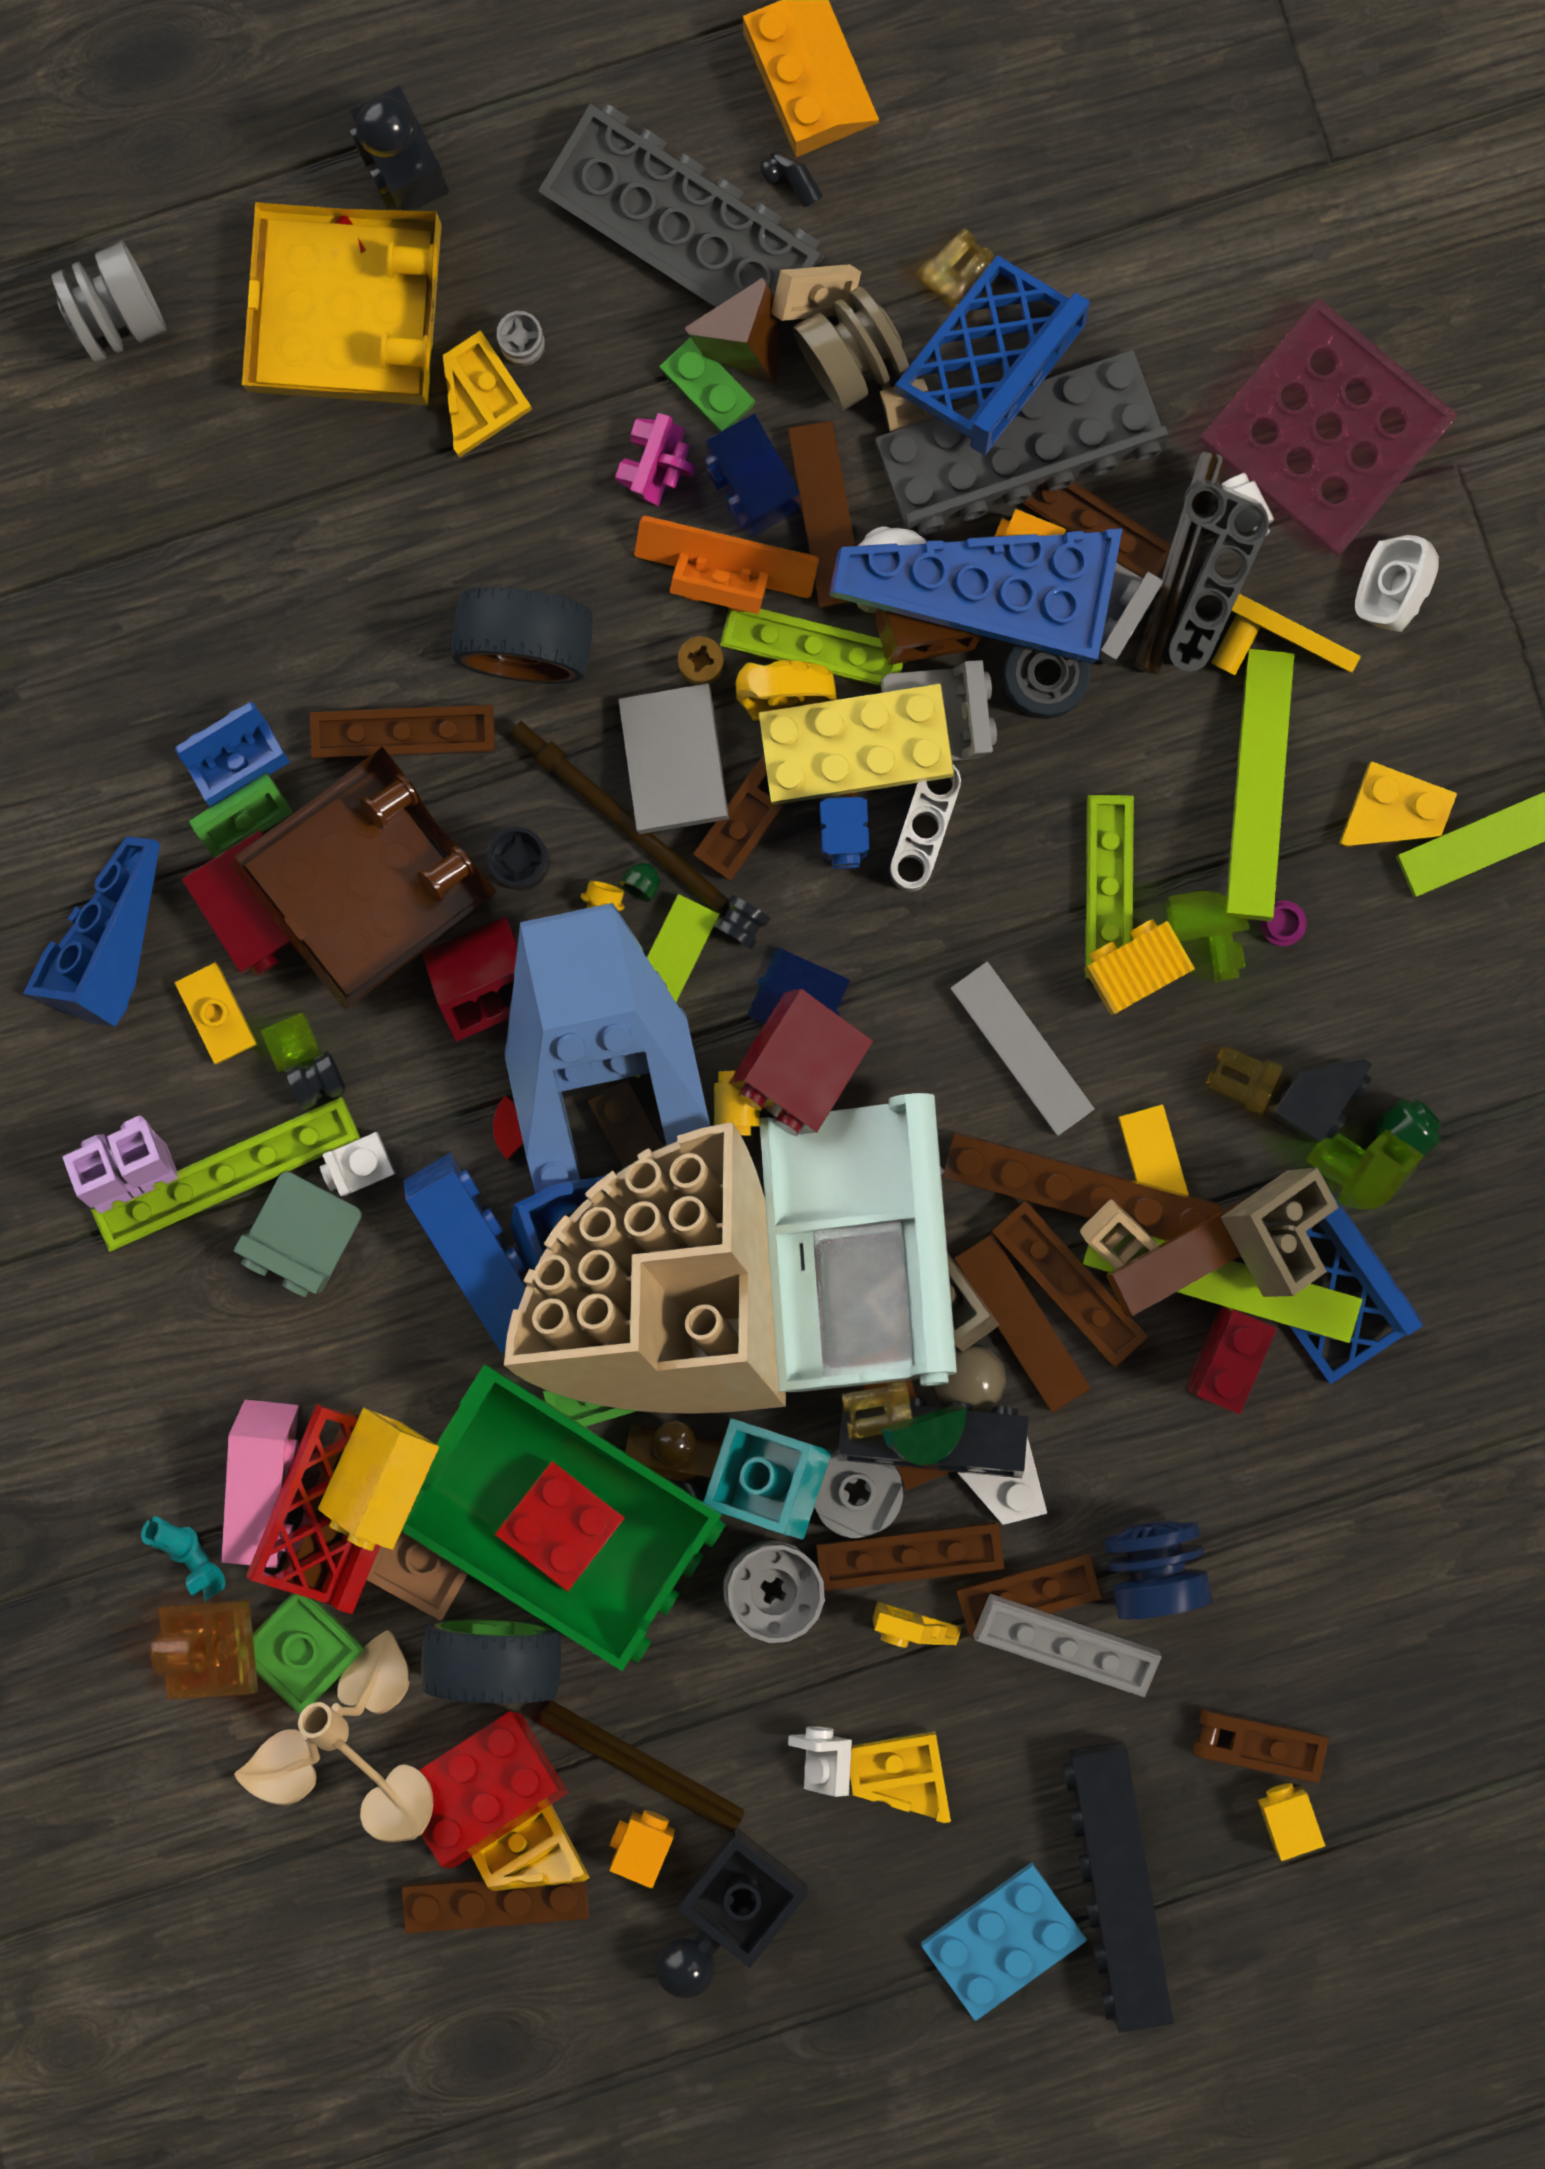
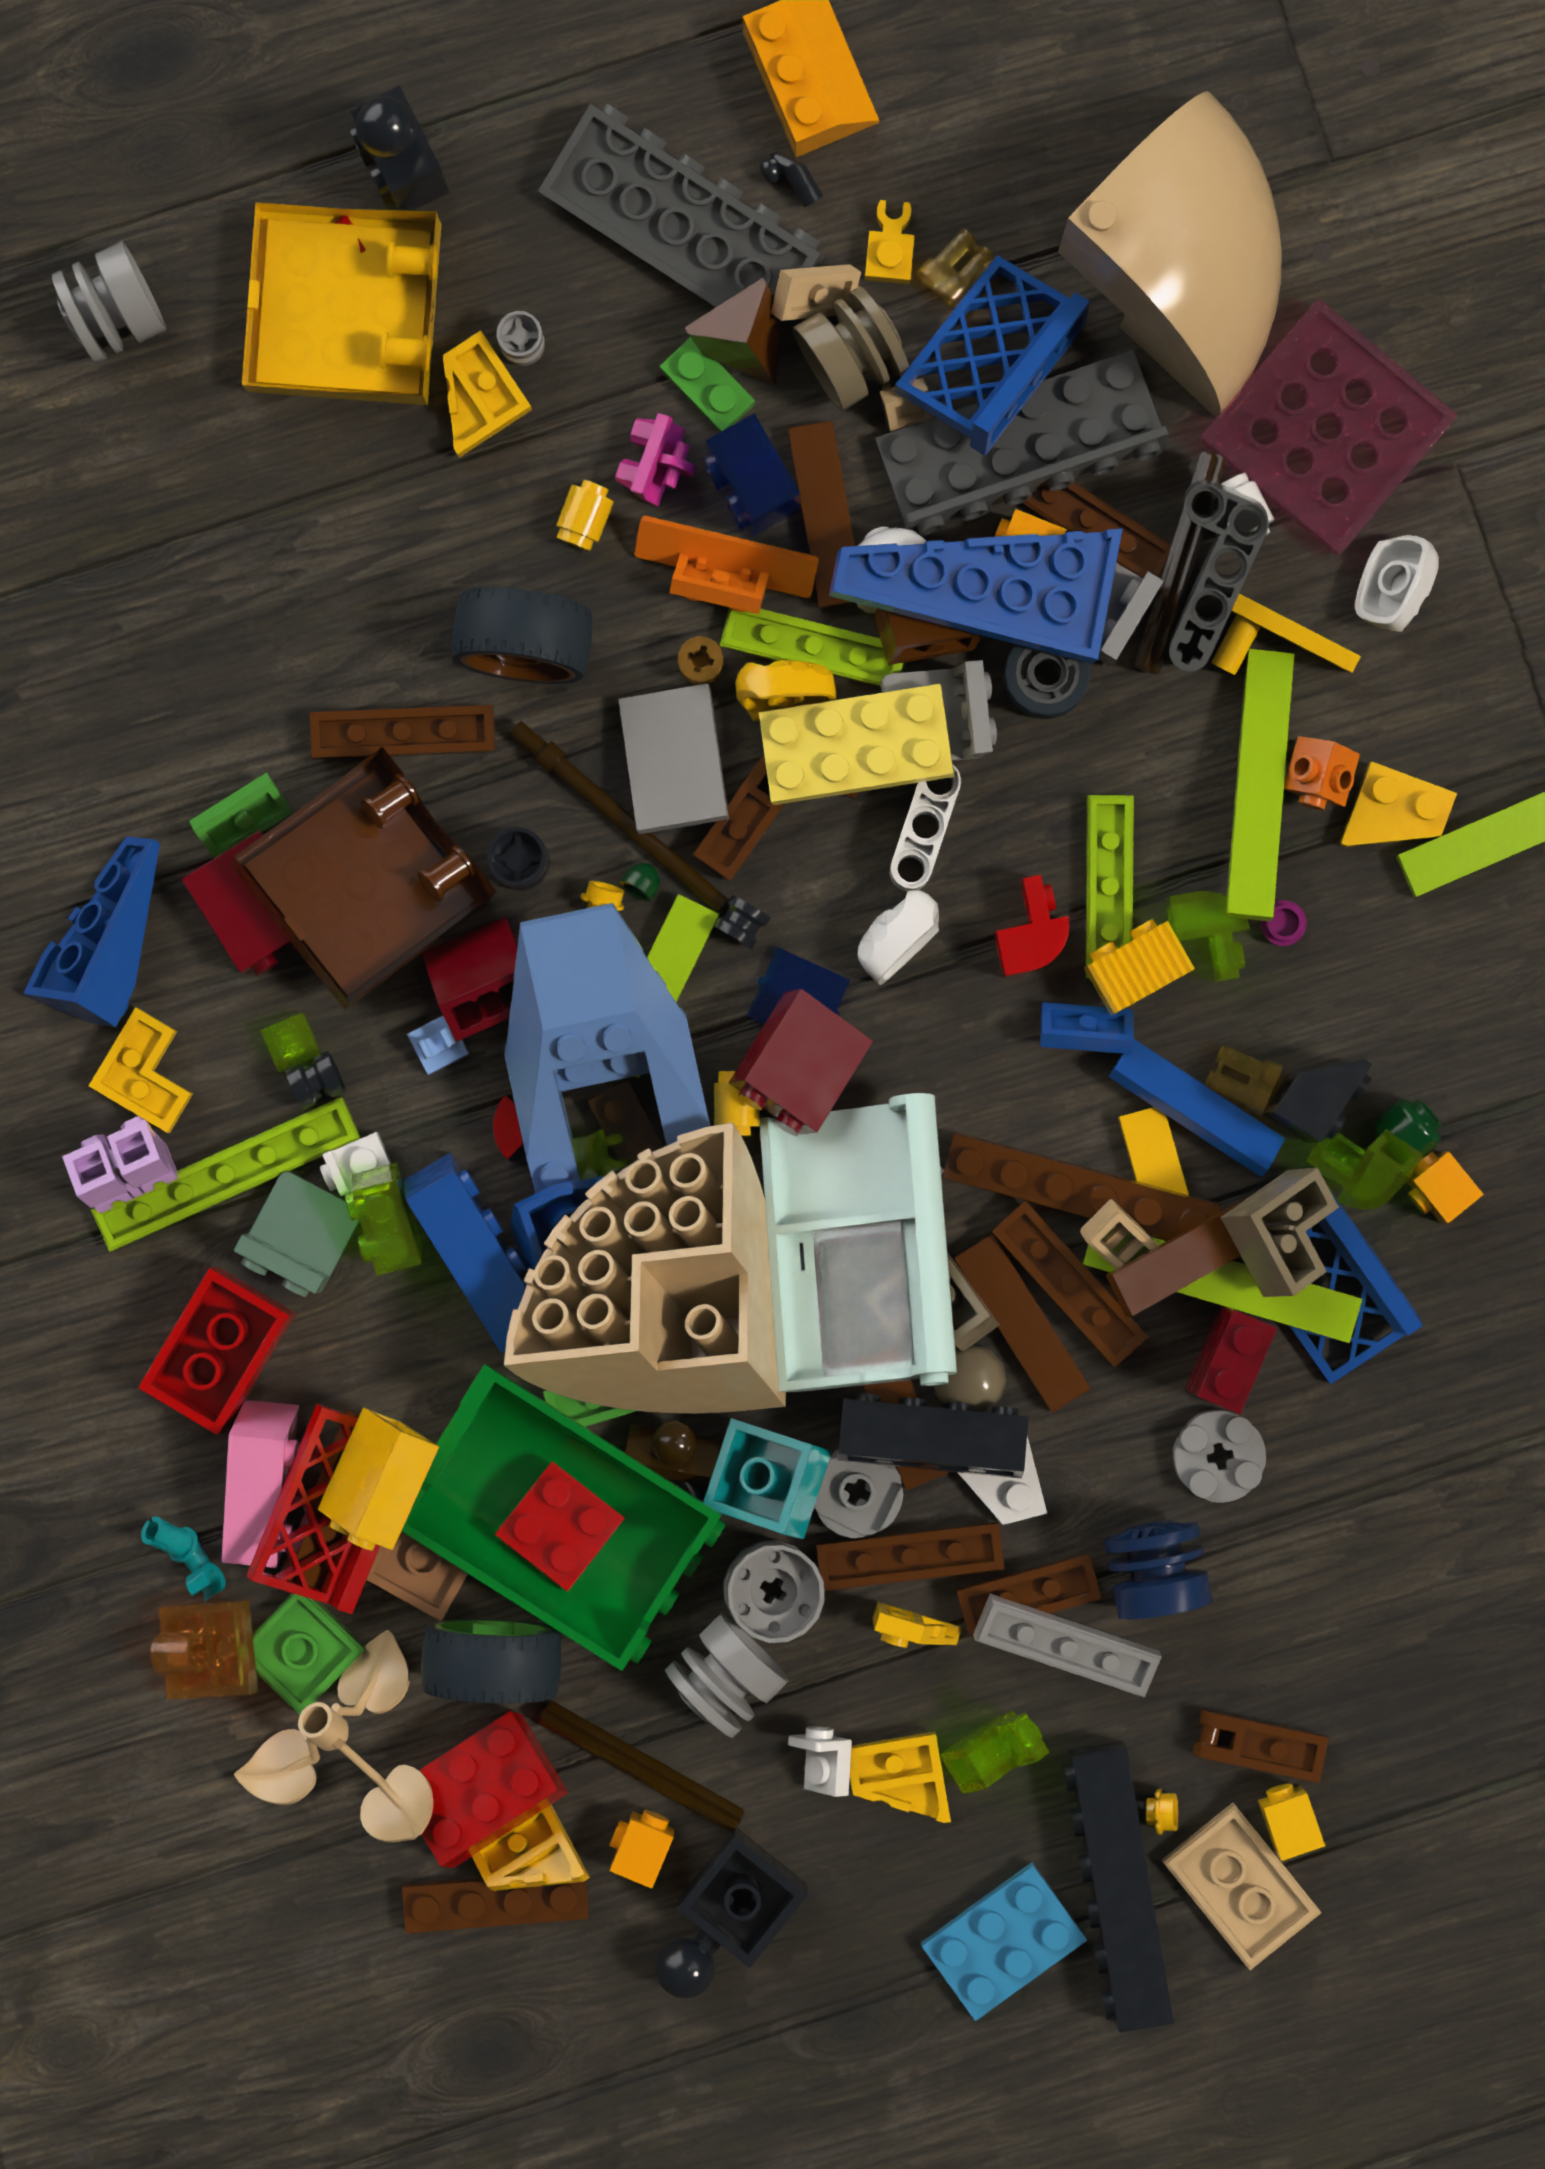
yellow plate [174,962,258,1065] -> none
blue bracket [175,702,290,808] -> none
blue brick [819,797,869,870] -> none
clear yellow piece [842,1380,913,1440] -> none
dark green tile [882,1404,966,1465] -> none
light grey tile [950,961,1095,1136] -> none
none -> yellow plate [89,1007,193,1133]
none -> red brick [138,1266,296,1435]
none -> clear neon green brick [345,1162,422,1276]
none -> light blue tile [407,1016,470,1075]
none -> yellow brick [556,480,614,552]
none -> clear neon green tile [571,1129,628,1180]
none -> light grey wheel [665,1613,789,1738]
none -> white piece [858,890,939,985]
none -> yellow plate [865,200,915,284]
none -> clear neon green brick [940,1710,1049,1795]
none -> red brick [994,875,1069,978]
none -> blue plate [1040,1002,1134,1054]
none -> tan brick [1058,91,1282,420]
none -> blue tile [1108,1039,1286,1178]
none -> yellow plate [1146,1789,1178,1835]
none -> tan tile [1162,1802,1321,1970]
none -> light grey plate [1173,1410,1266,1503]
none -> orange brick [1284,736,1360,811]
none -> light orange brick [1405,1151,1484,1223]

